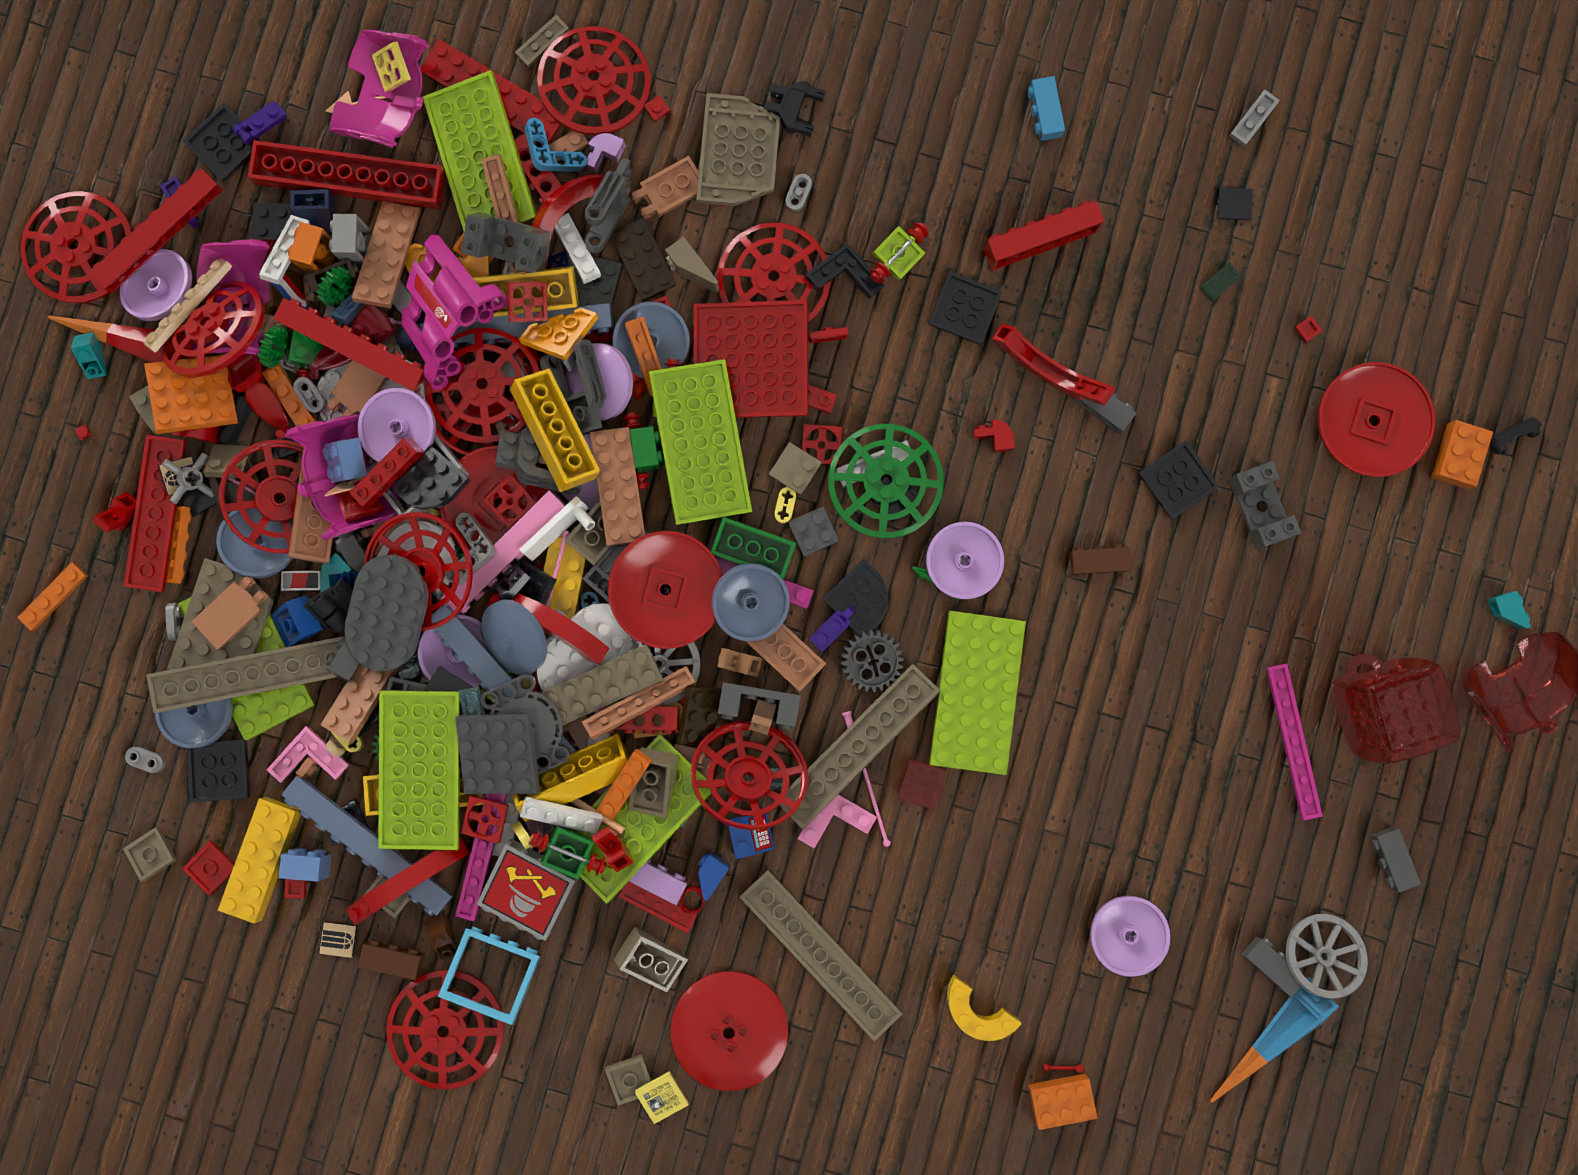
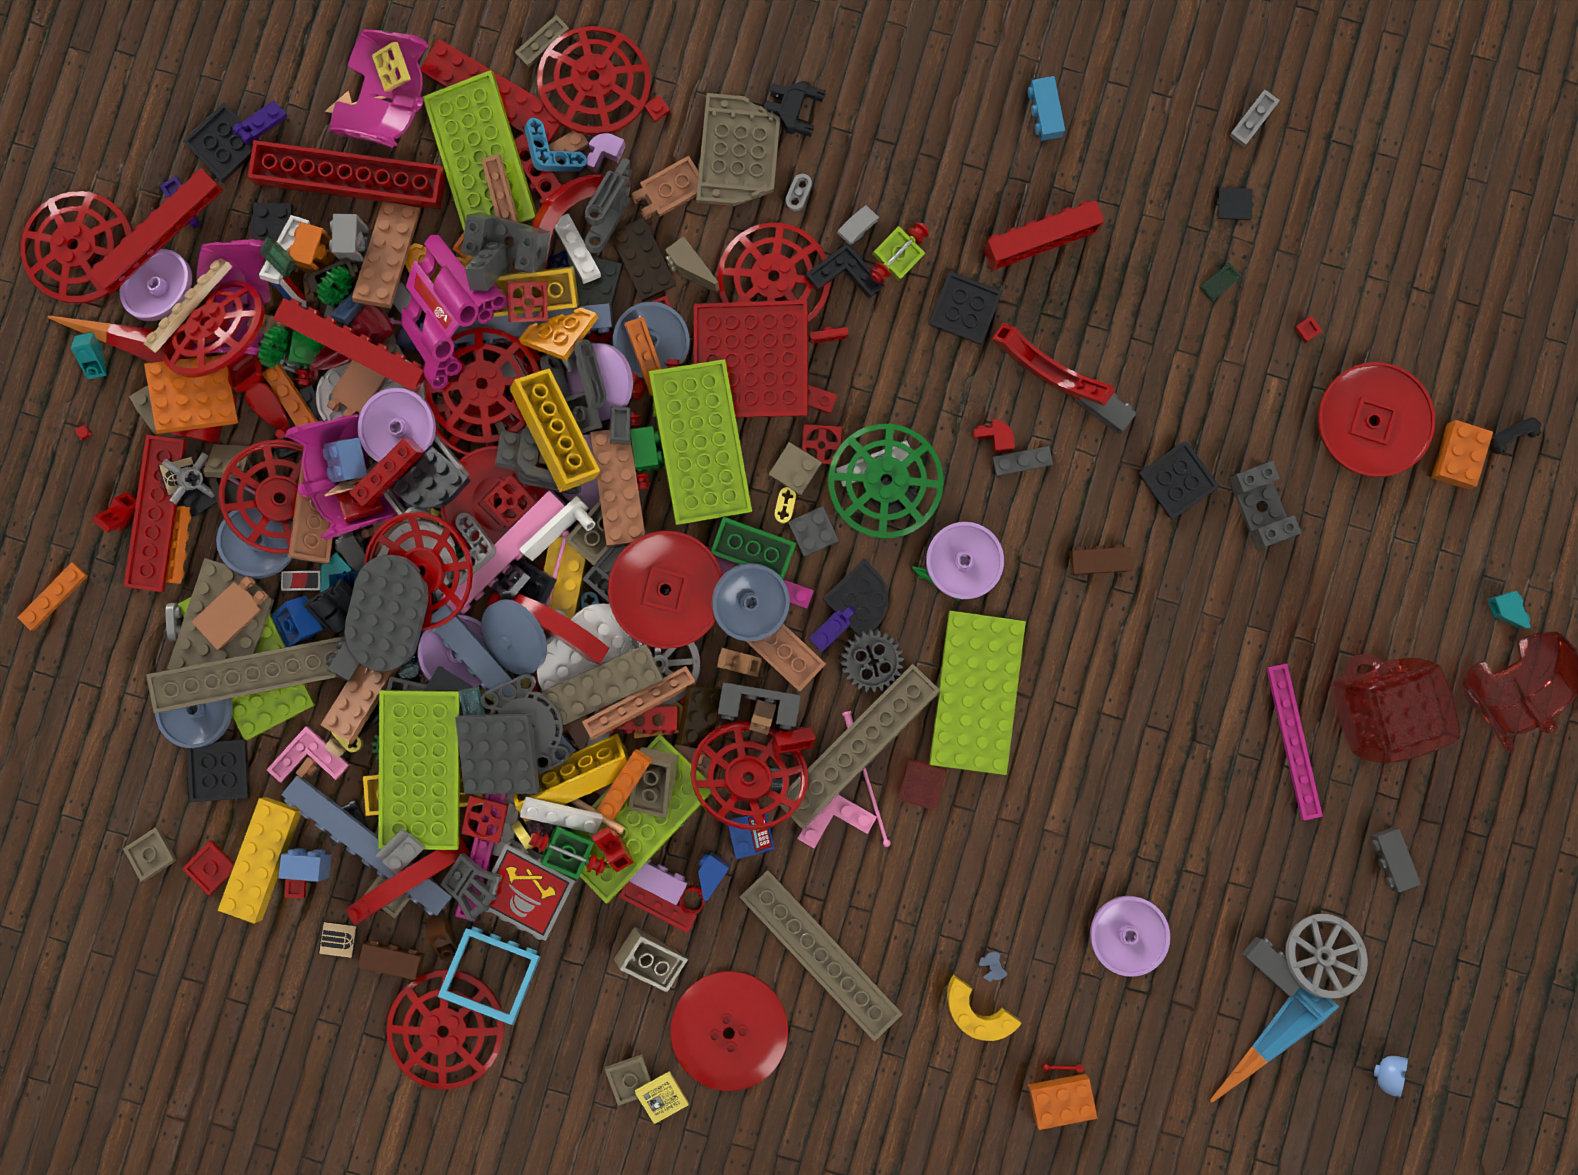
light grey plate [125,747,165,773] -> none
black piece [218,394,252,445] -> none
dark blue slope [290,189,335,234] -> none
light grey plate [293,377,326,413] -> none
none -> clear green tile [260,237,296,277]
none -> light grey plate [376,828,425,874]
none -> dark grey plate [440,853,502,921]
none -> dark grey brick [465,242,510,291]
none -> dark grey tile [610,406,630,445]
none -> red piece [772,727,815,755]
none -> light grey slope [837,205,879,245]
none -> sand blue piece [979,951,1007,982]
none -> dark grey plate [992,446,1053,477]
none -> light blue cylinder [1374,1056,1408,1098]

